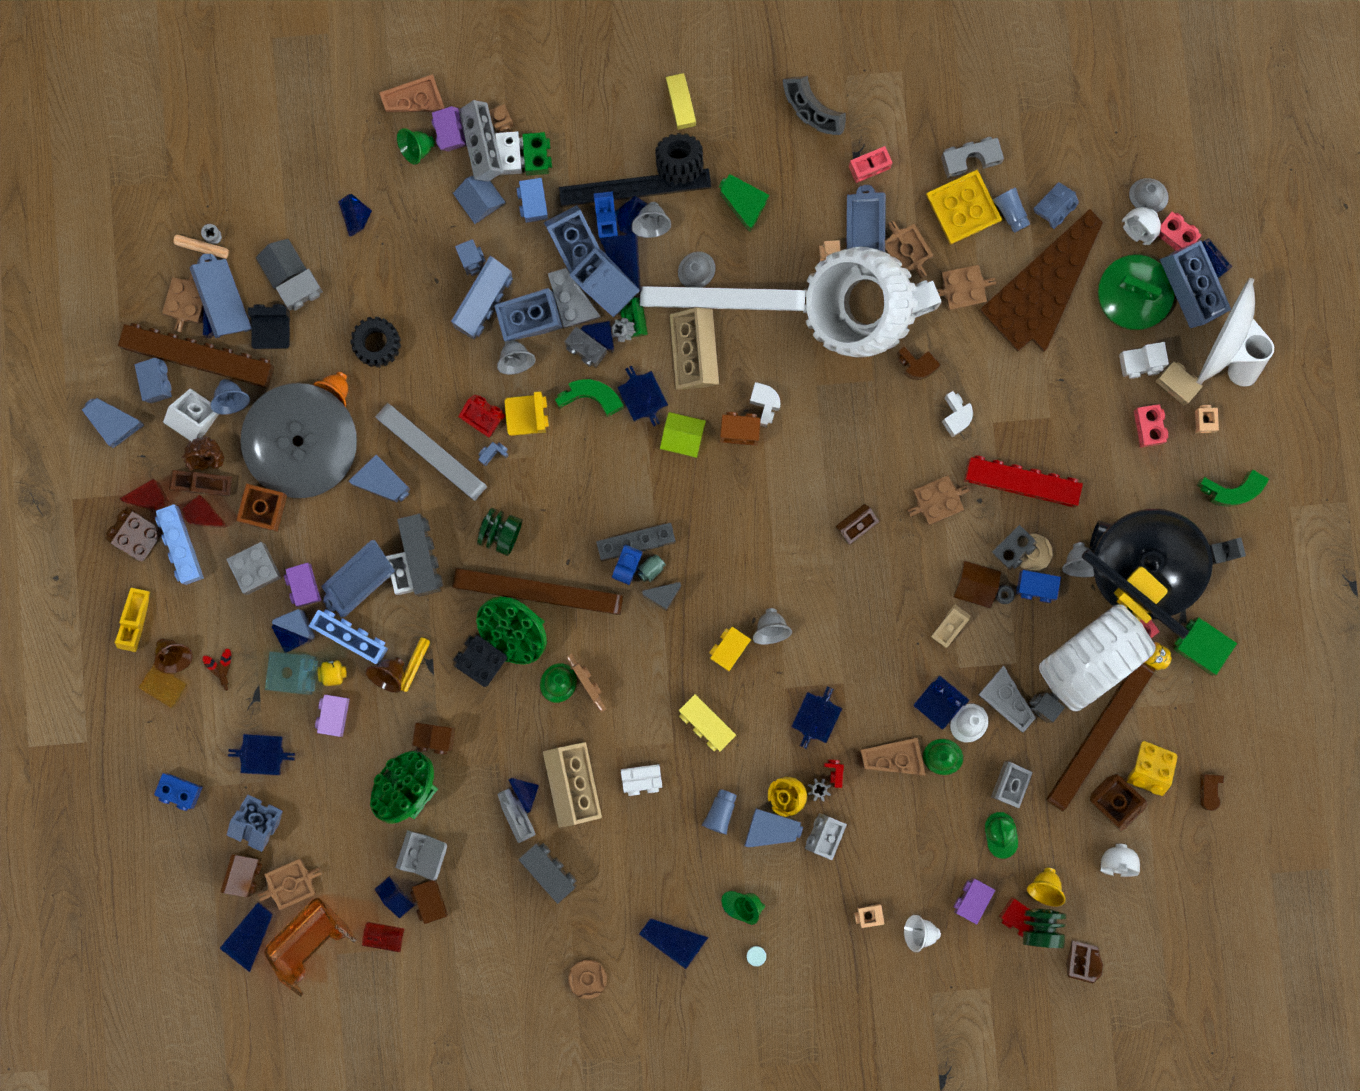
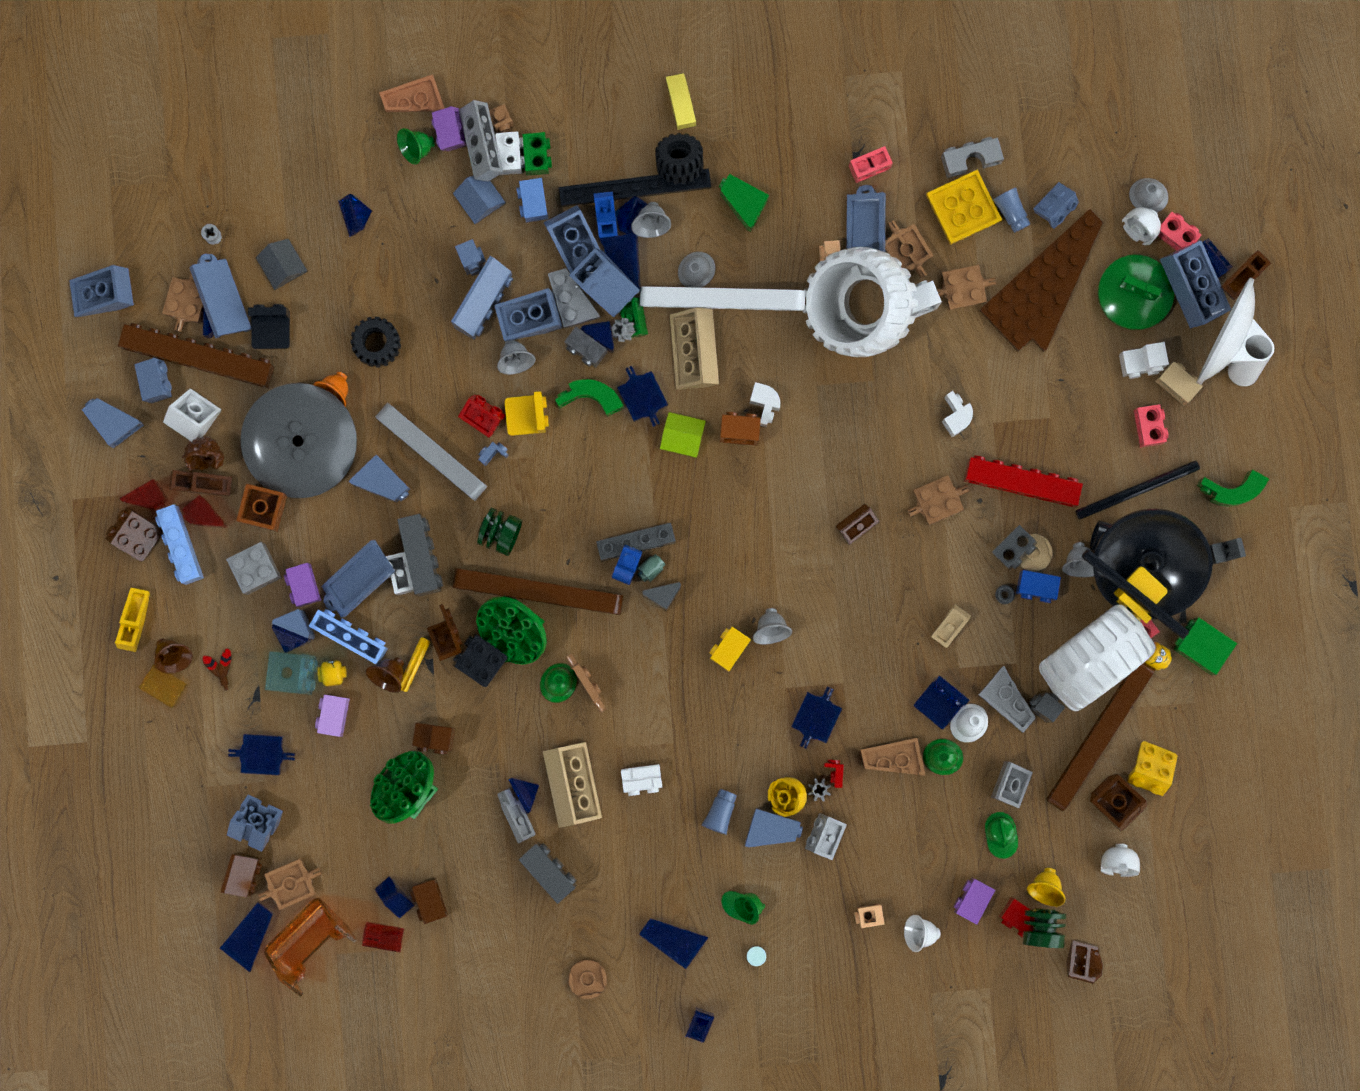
blue brick [154,773,203,811] -> none
light nougat axle [173,234,229,259] -> none
sand blue hat [210,379,250,415] -> none
light grey brick [276,269,323,311] -> none
light grey bracket [395,830,447,881] -> none
light yellow brick [679,695,736,752] -> none
dark grey brick [783,76,846,135] -> none
reddish brown brick [897,346,941,380] -> none
reddish brown slope [953,561,1001,608] -> none
light nougat brick [1195,405,1219,434] -> none
reddish brown leg [1200,774,1224,811] -> none
none -> sand blue slope [69,265,134,317]
none -> reddish brown bracket [427,604,462,661]
none -> clear blue slope [686,1007,714,1043]
none -> black axle [1075,461,1200,520]
none -> reddish brown slope [1221,250,1271,300]

